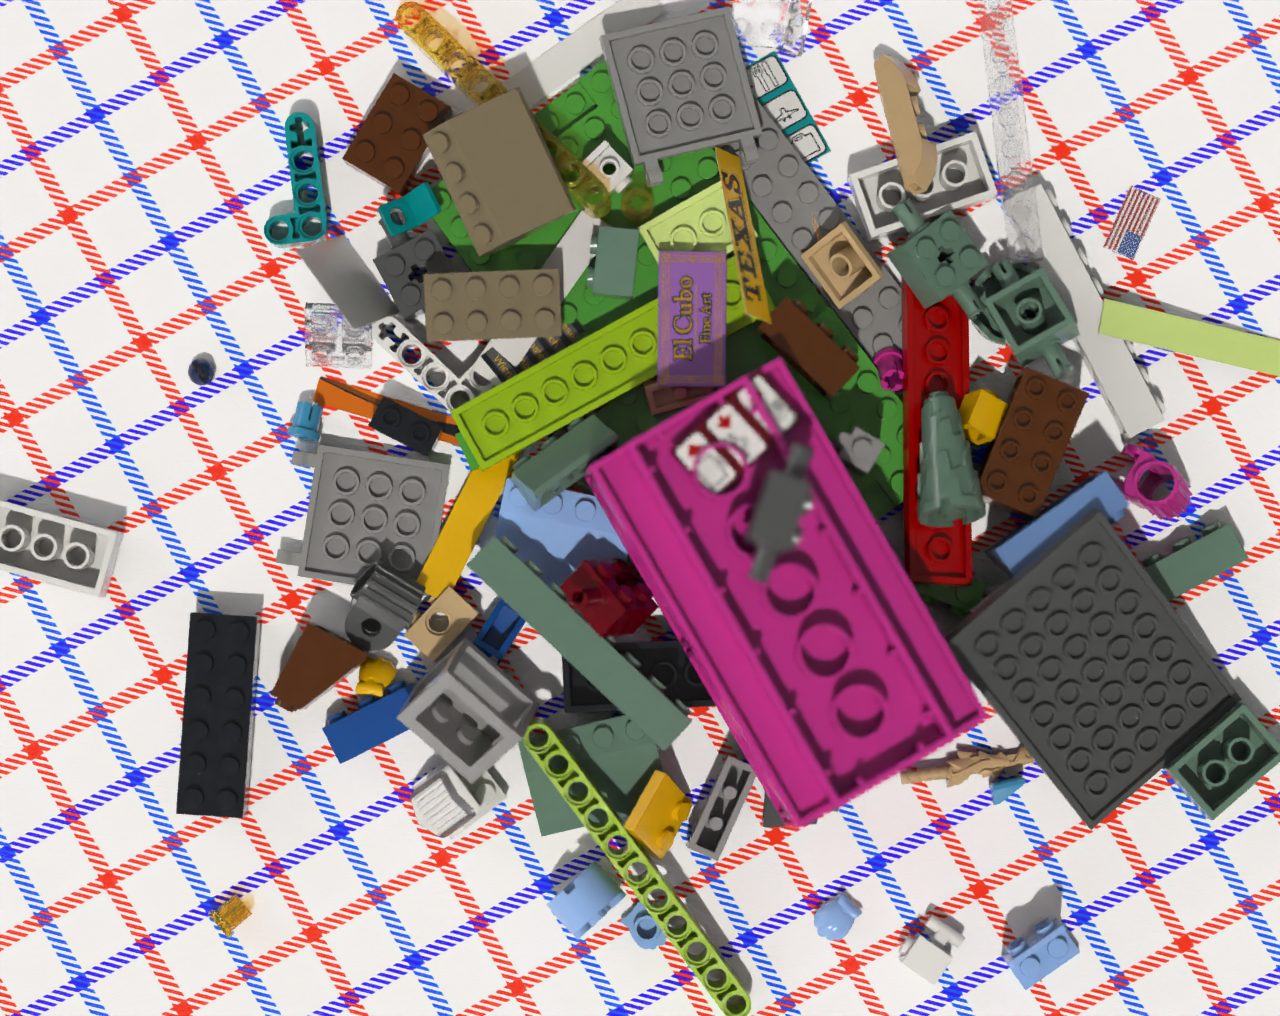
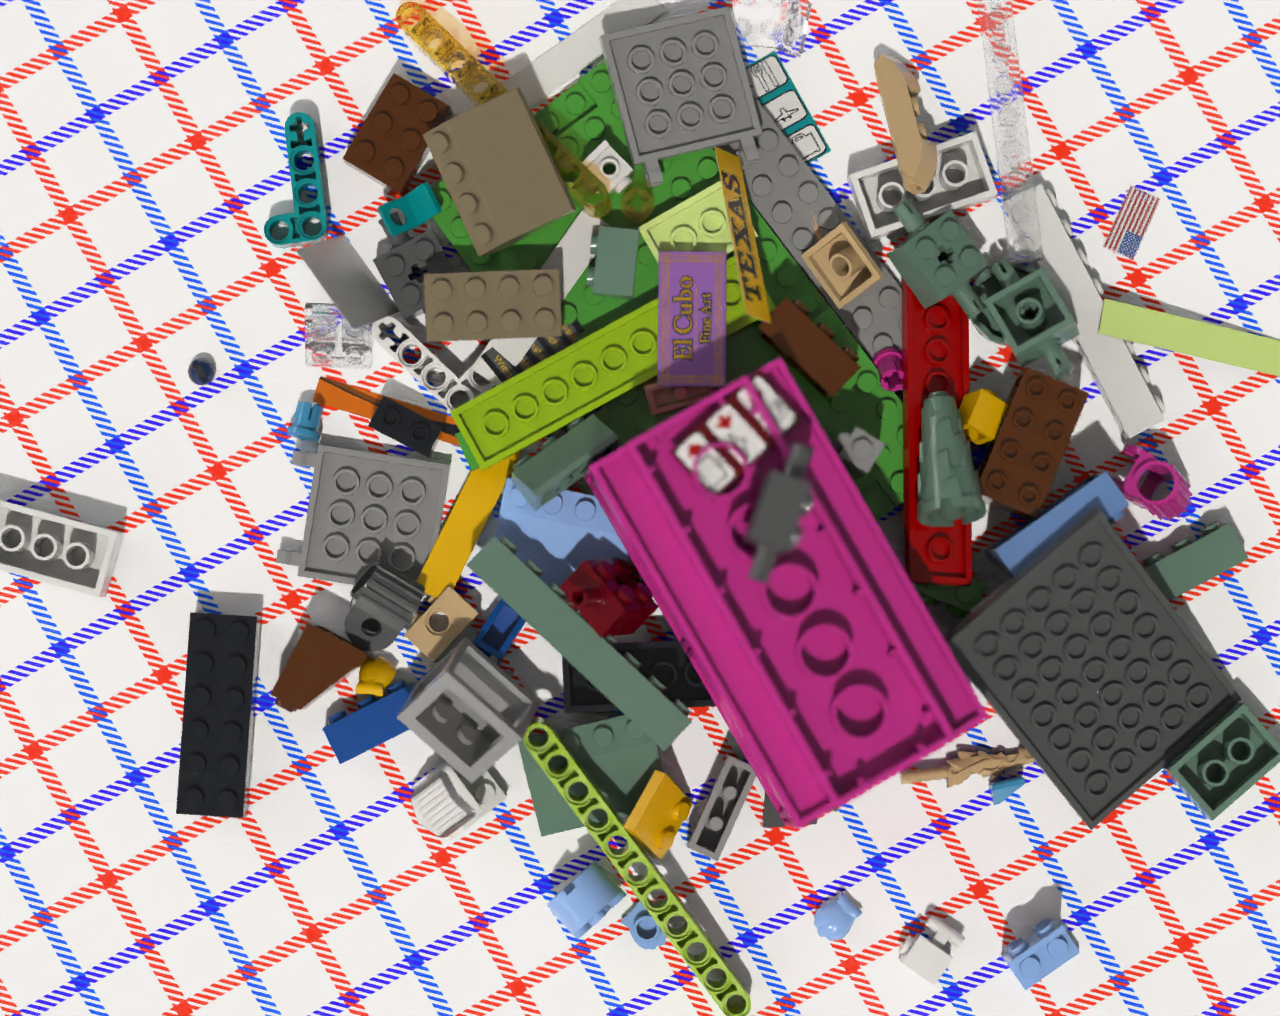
clear yellow bush [208,894,252,938] -> none

